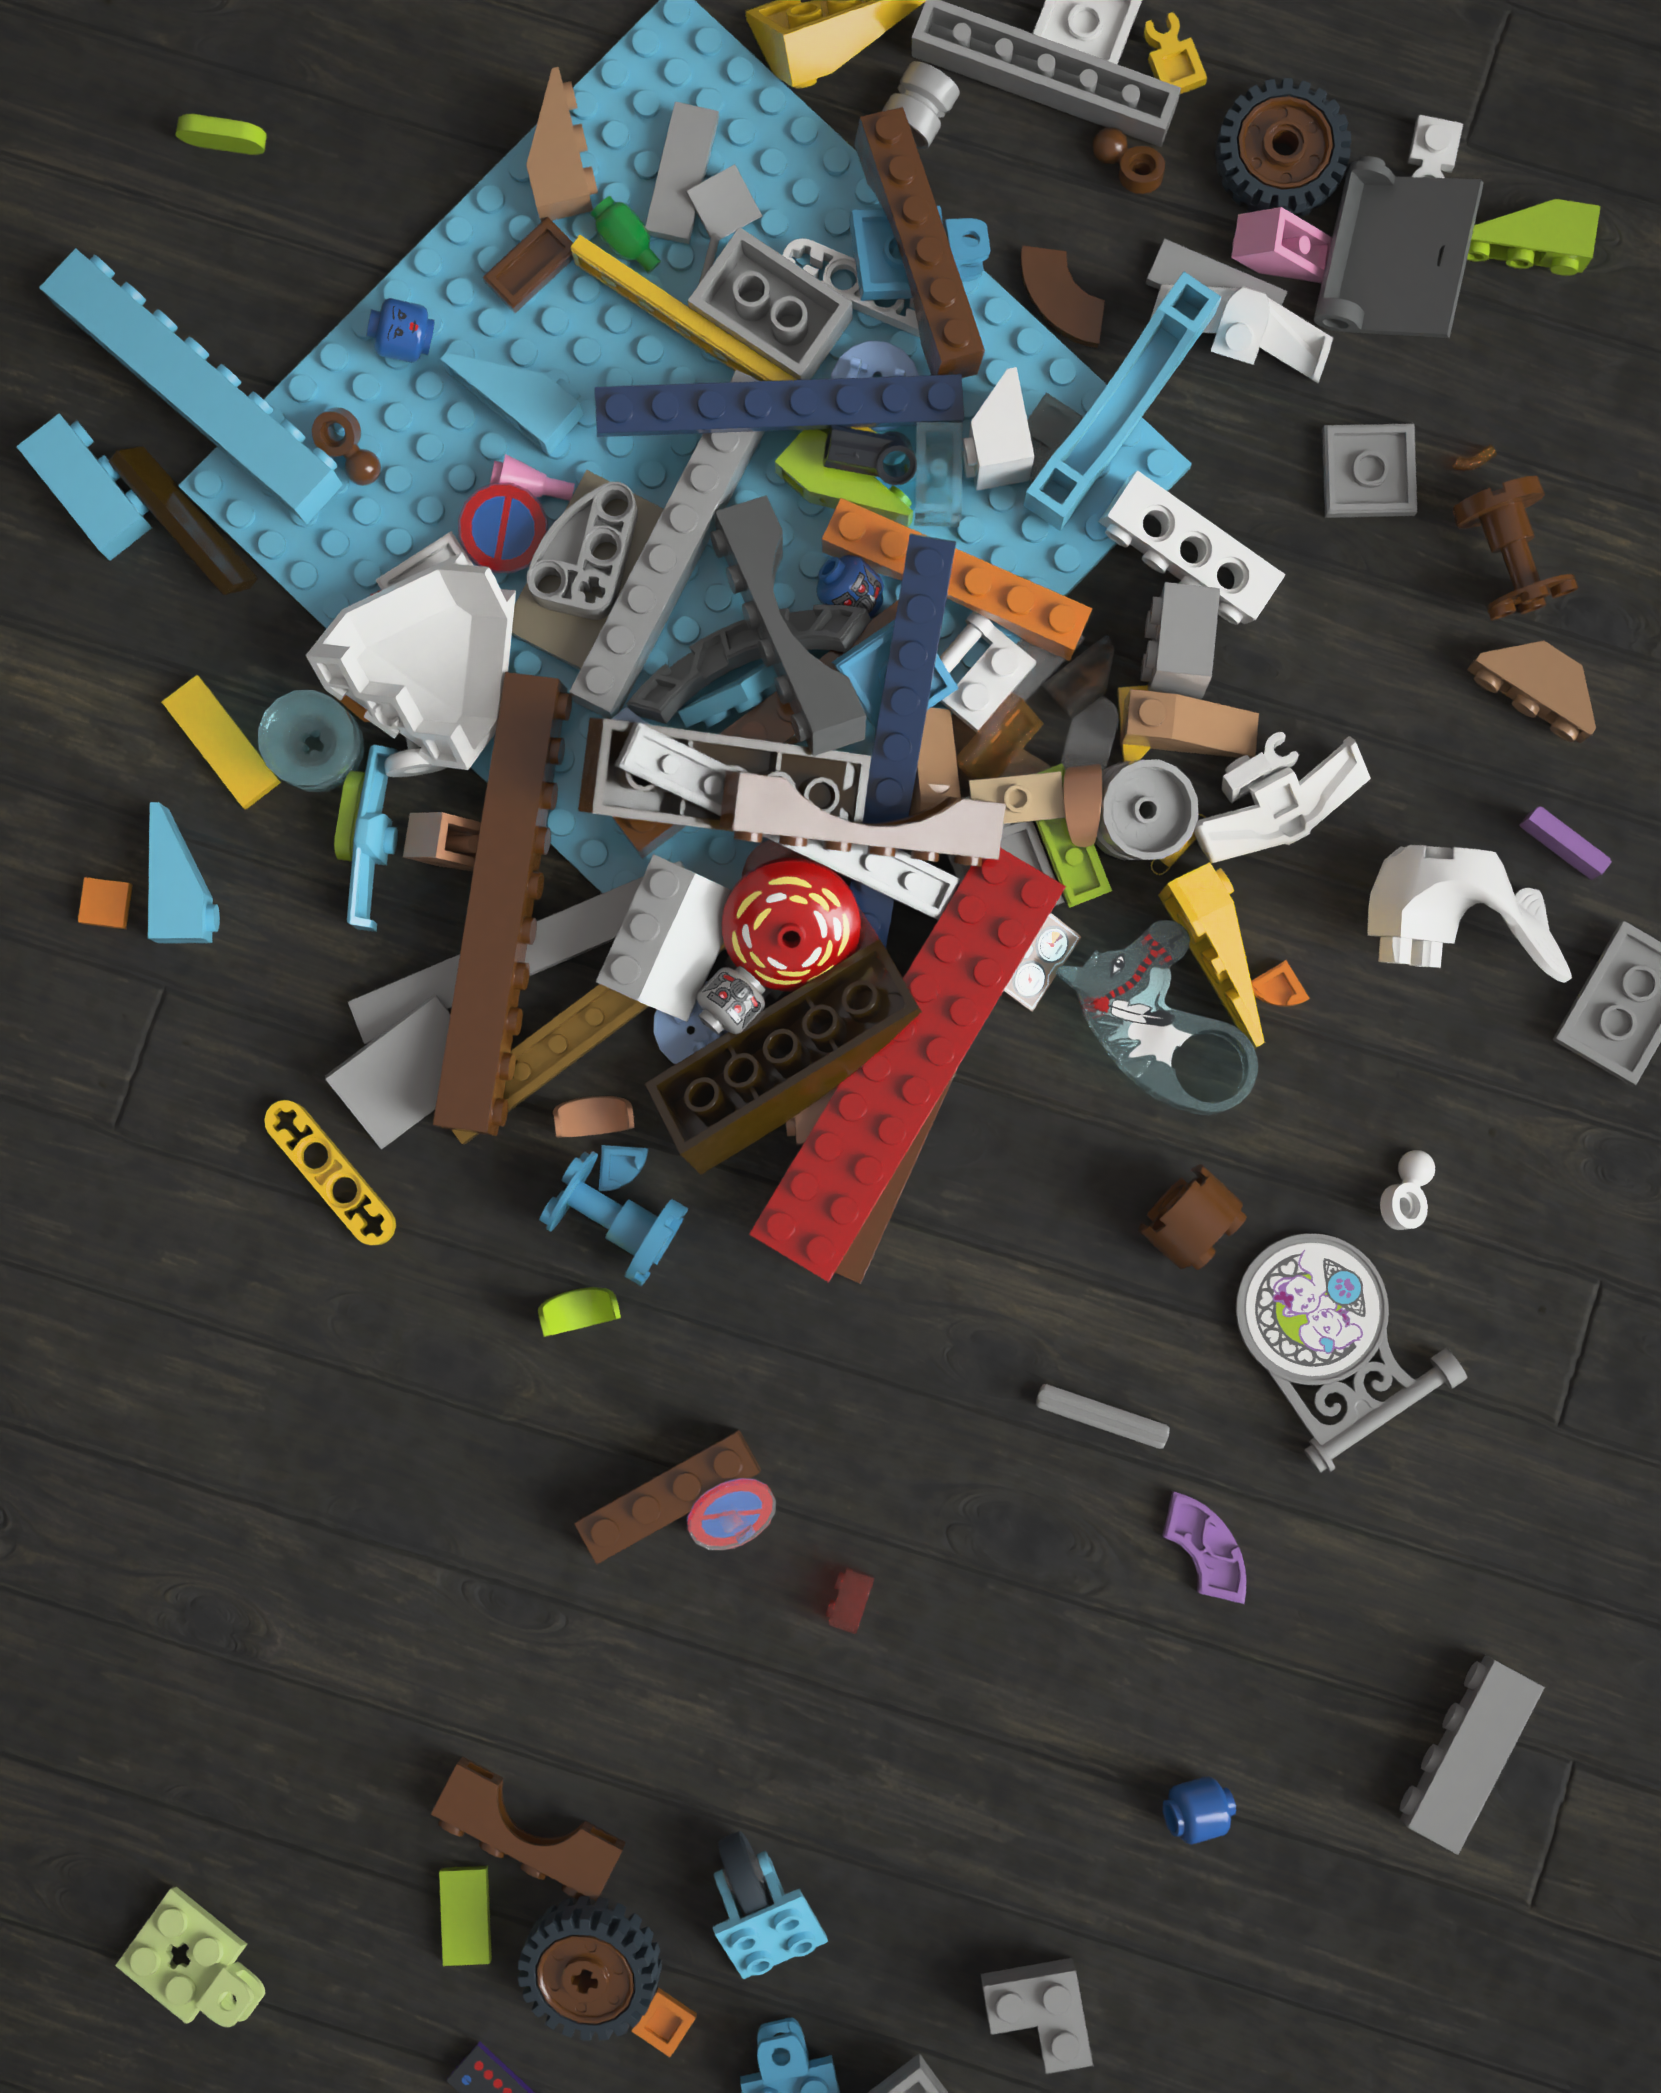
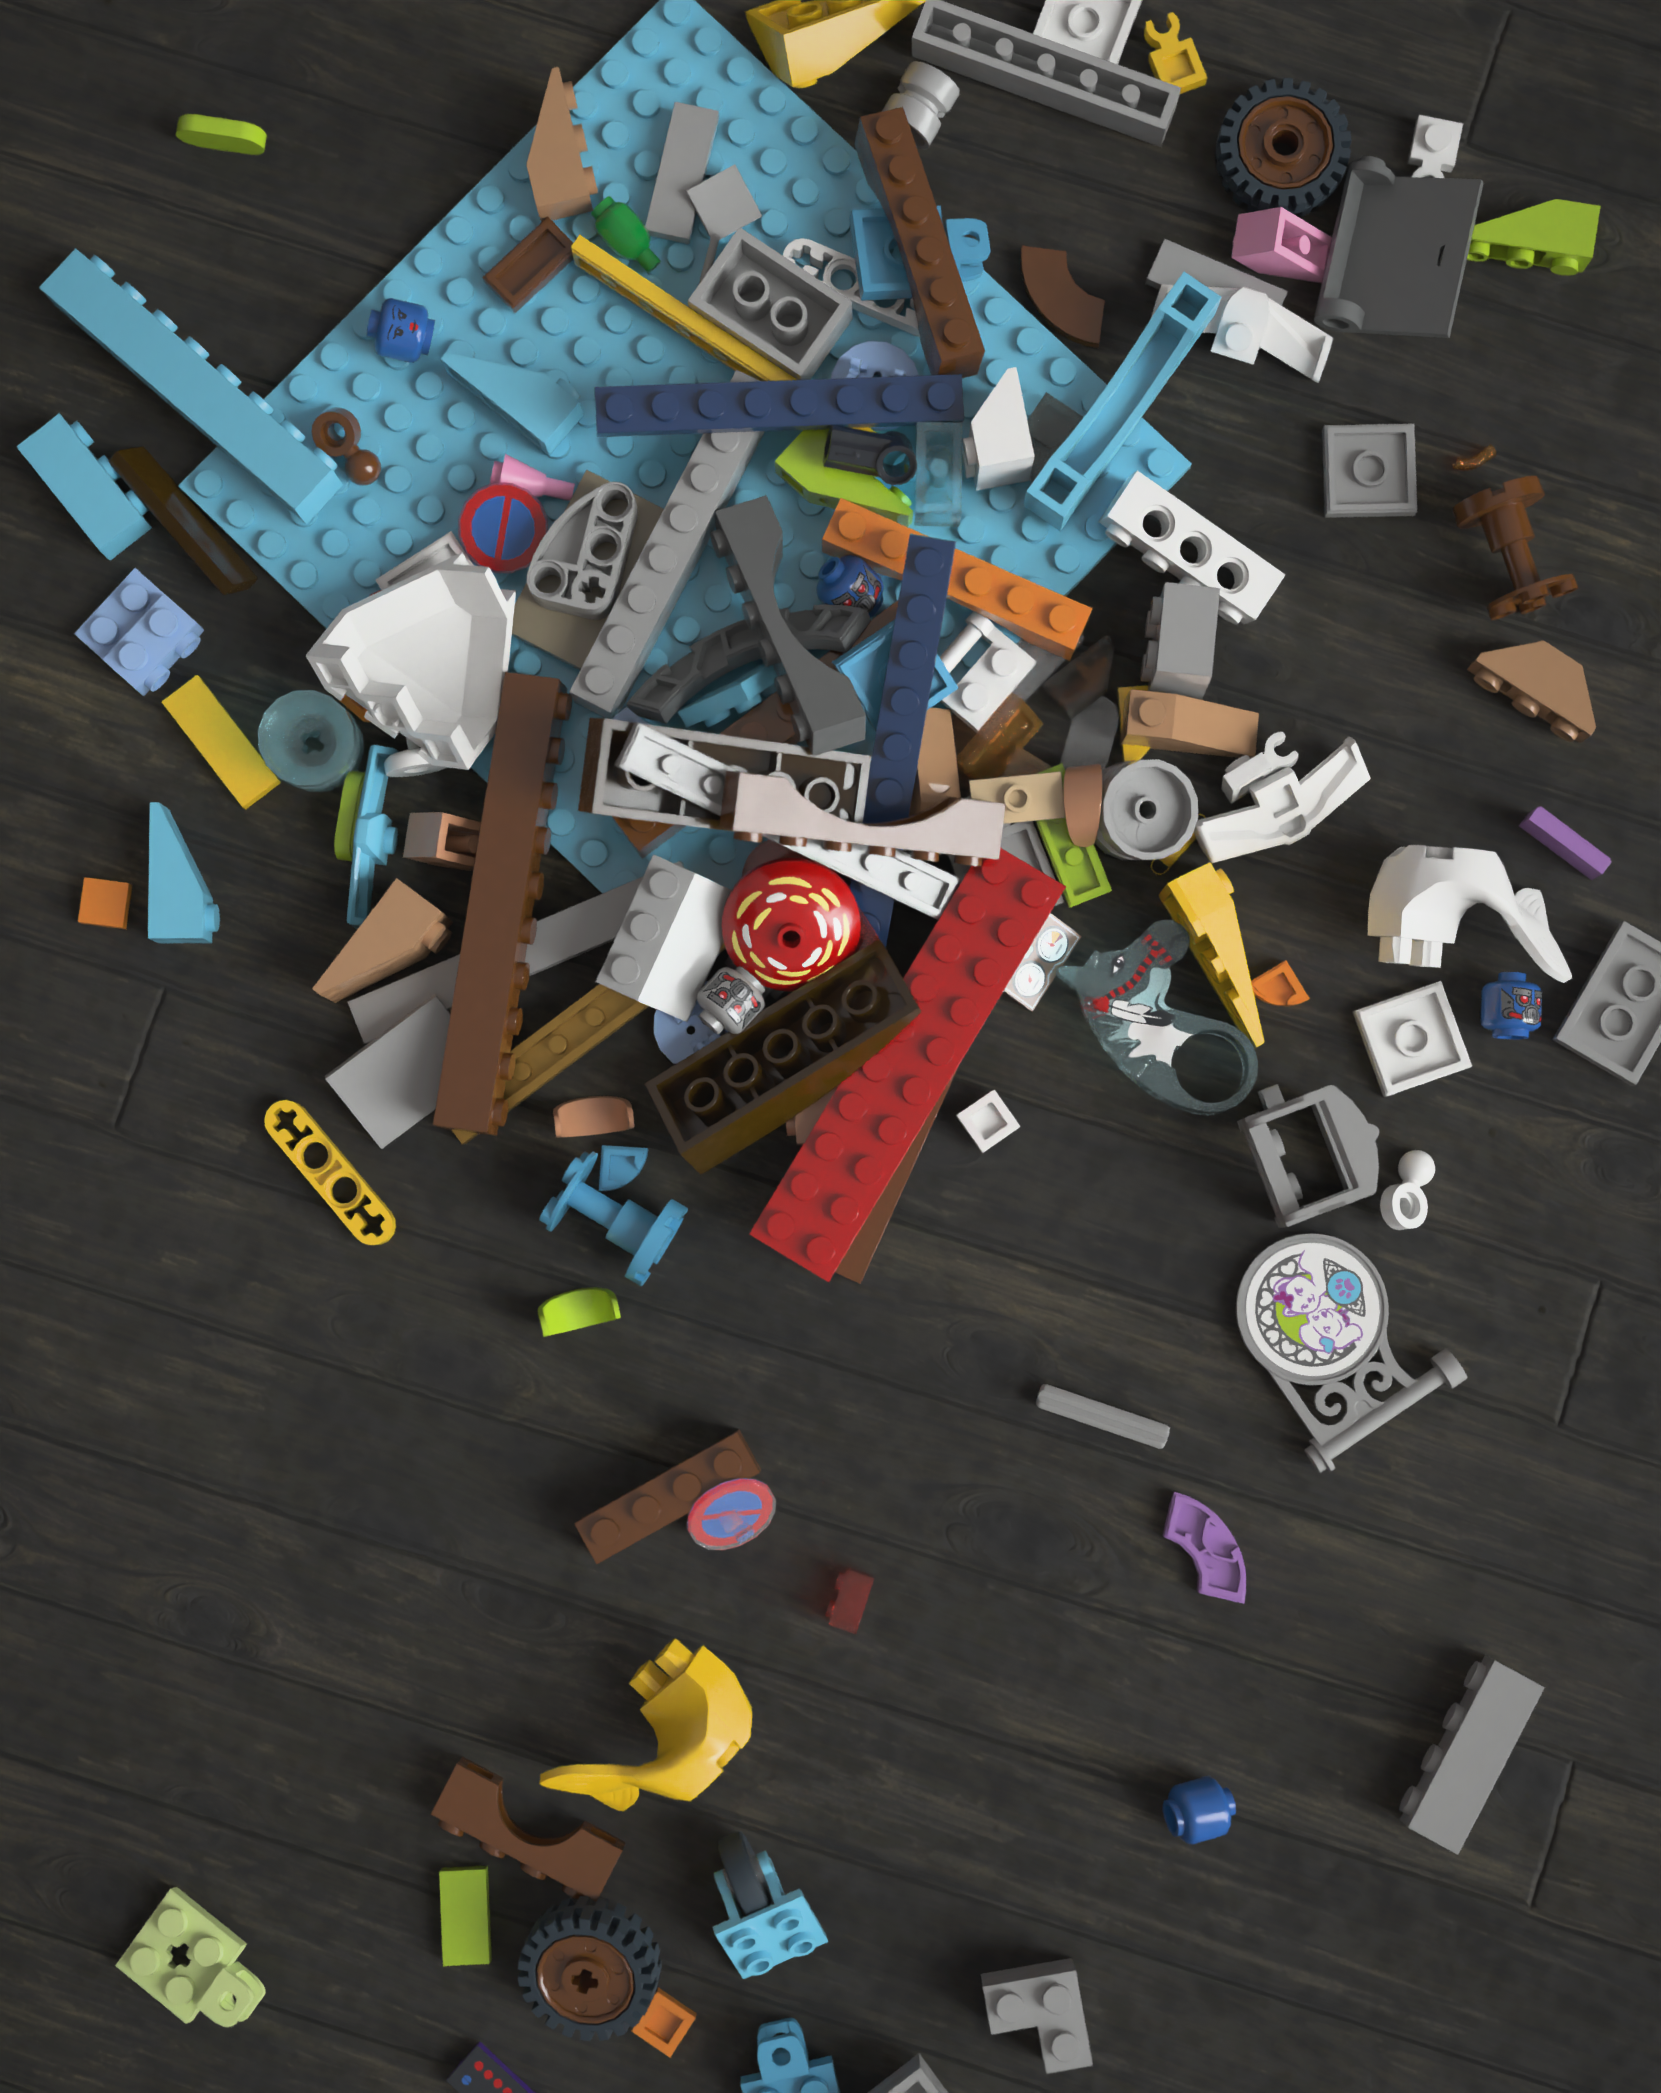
reddish brown plate [1092,127,1165,194] -> none
reddish brown brick [1138,1164,1247,1270] -> none
none -> light blue plate [74,568,204,696]
none -> medium nougat slope [312,878,453,1003]
none -> yellow hips [540,1638,752,1812]
none -> white plate [956,1089,1020,1153]
none -> light grey animal [1237,1084,1379,1228]
none -> white tile [1353,981,1472,1097]
none -> blue head [1480,972,1542,1040]

